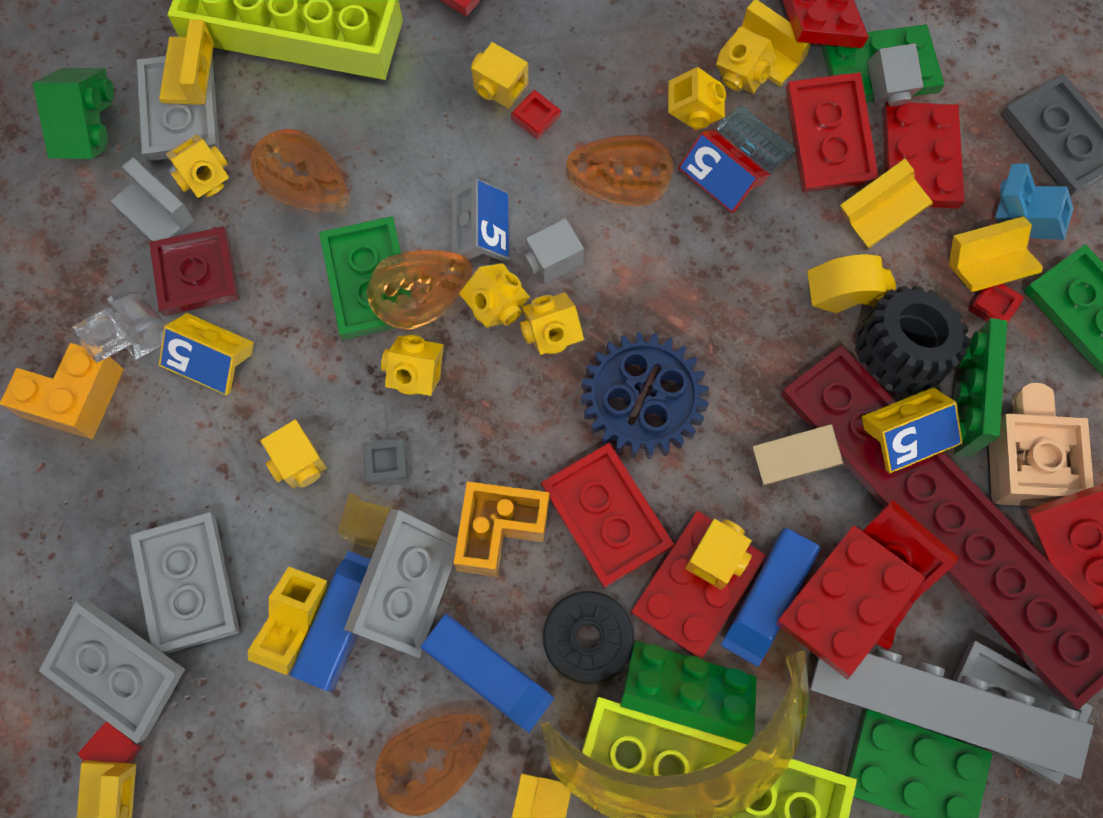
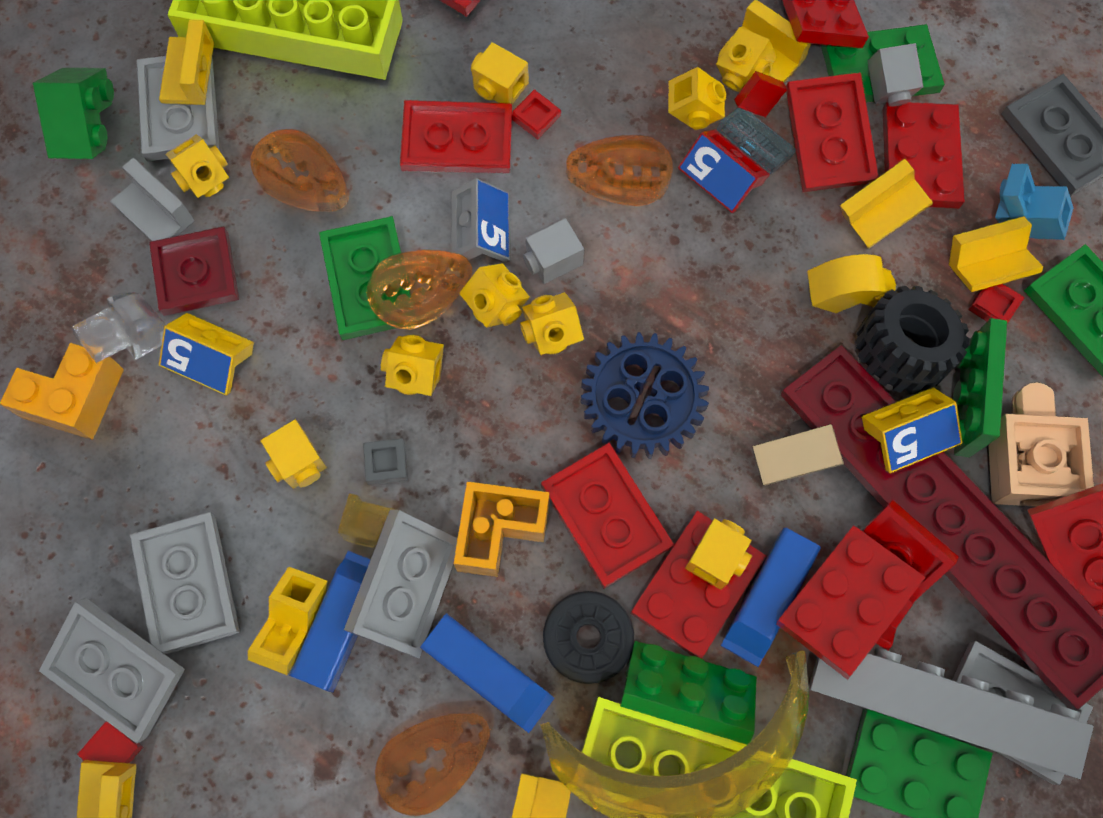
none -> red tile [400,100,512,173]
none -> red tile [734,71,787,118]

